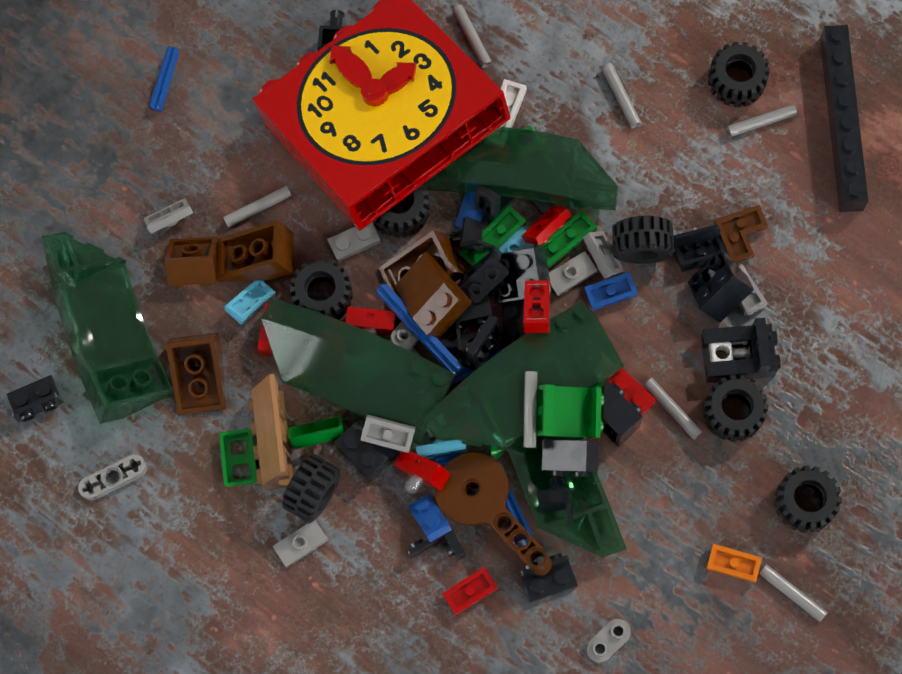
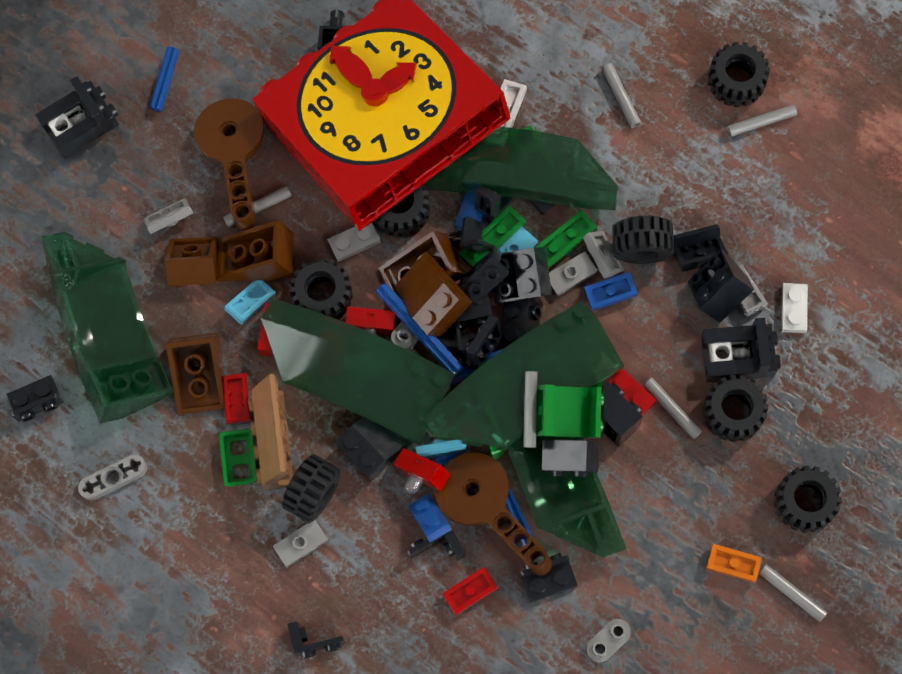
green piece [287,416,343,449] -> none
light grey plate [360,415,415,453] -> none
light grey piece [452,4,492,68] -> none
red plate [521,206,571,246] -> none
red piece [523,280,551,333] -> none
black bracket [537,476,574,525] -> none
reddish brown plate [714,205,768,264] -> none
black brick [820,25,869,212] -> none
none -> black brick [35,76,119,159]
none -> reddish brown beam [194,98,264,231]
none -> red plate [222,373,251,425]
none -> black bracket [287,621,346,659]
none -> white plate [781,283,808,333]

